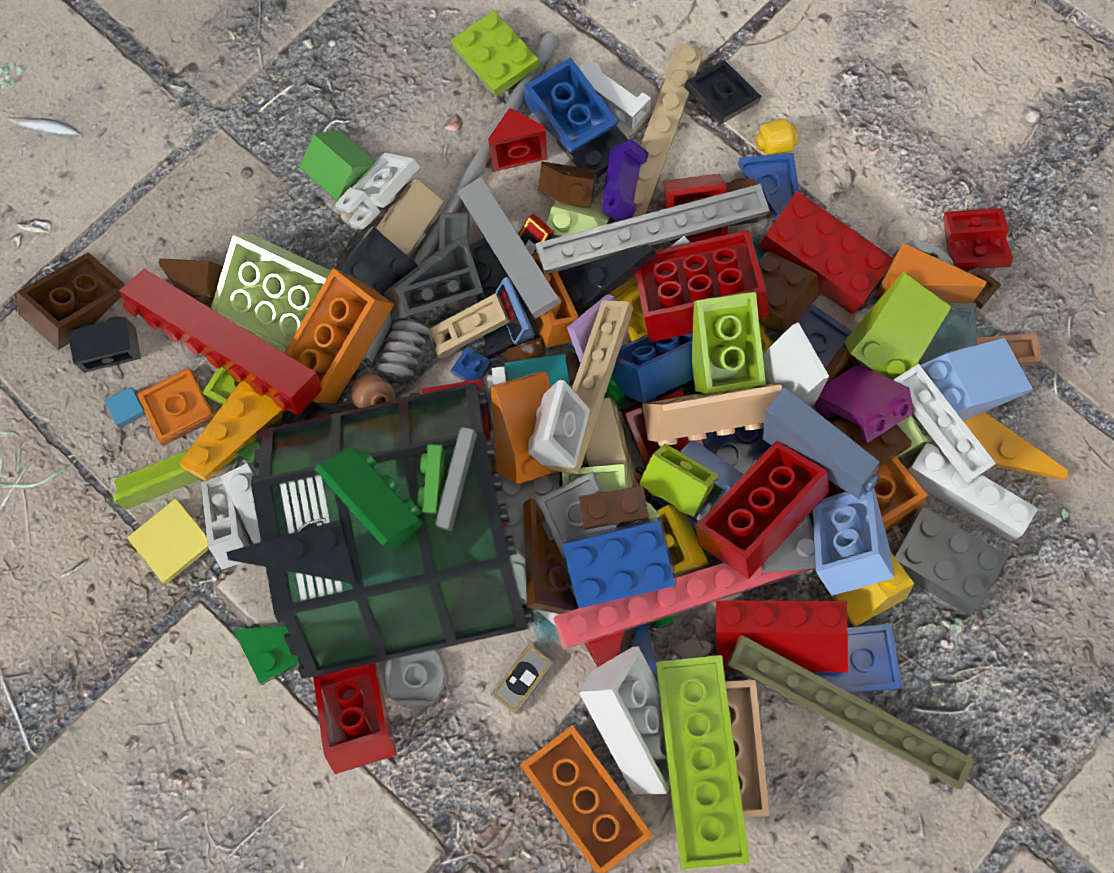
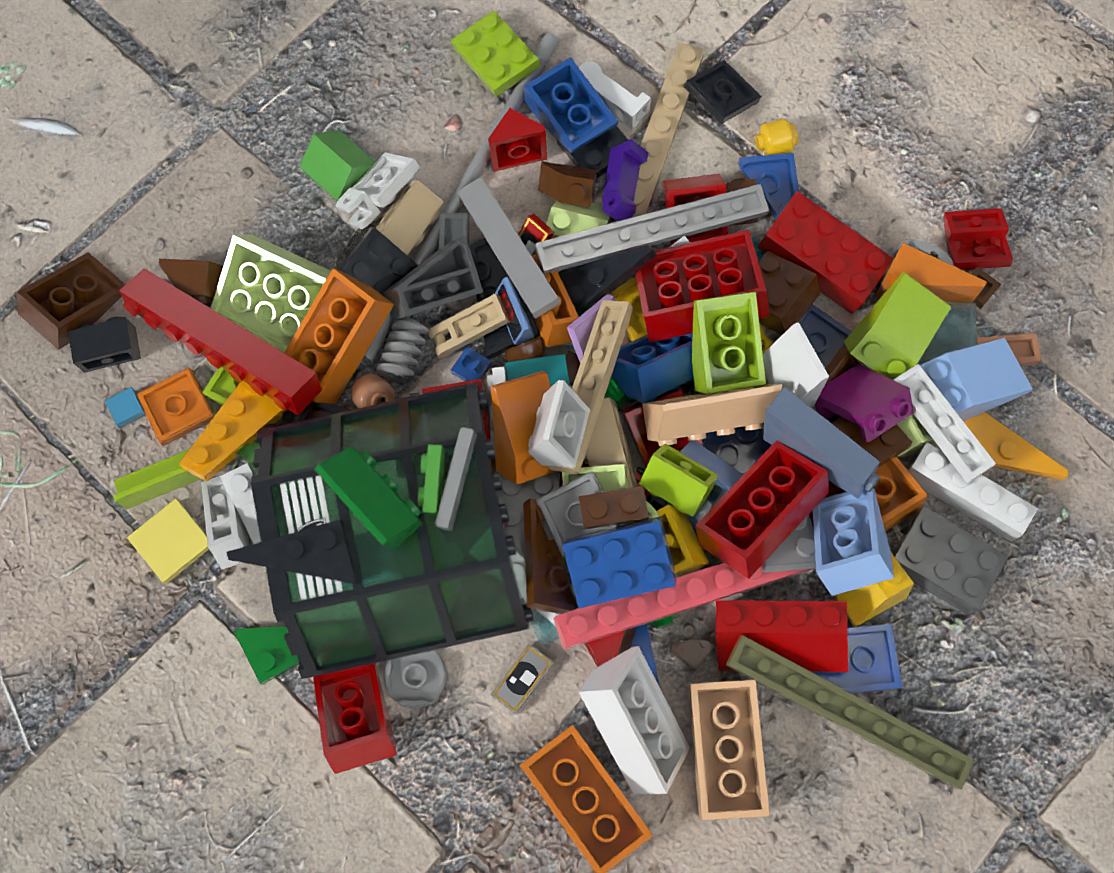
lime plate [655,655,750,870] -> none

